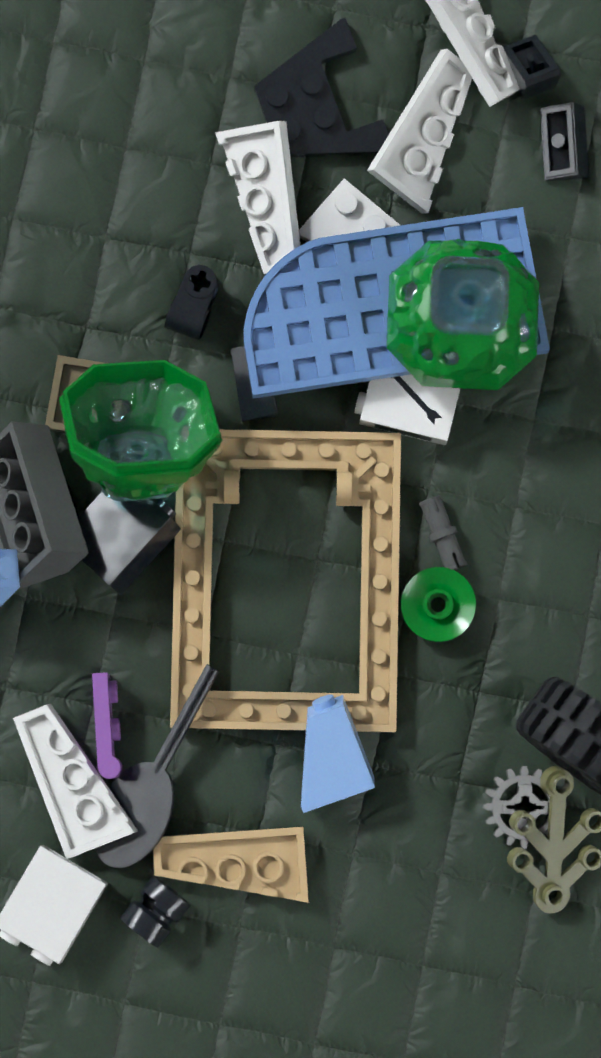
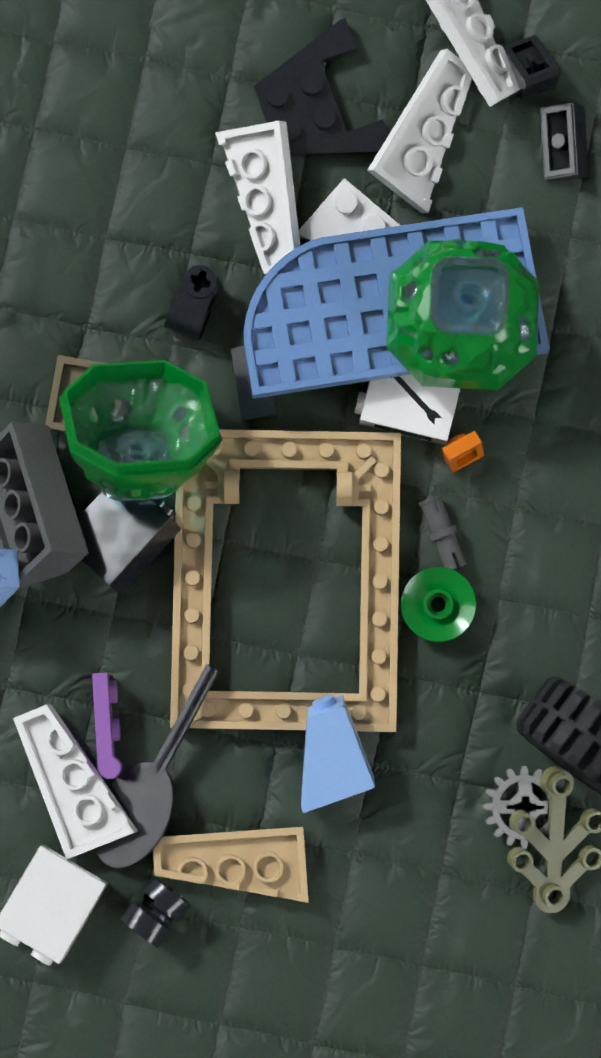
none -> orange plate [442,430,484,473]

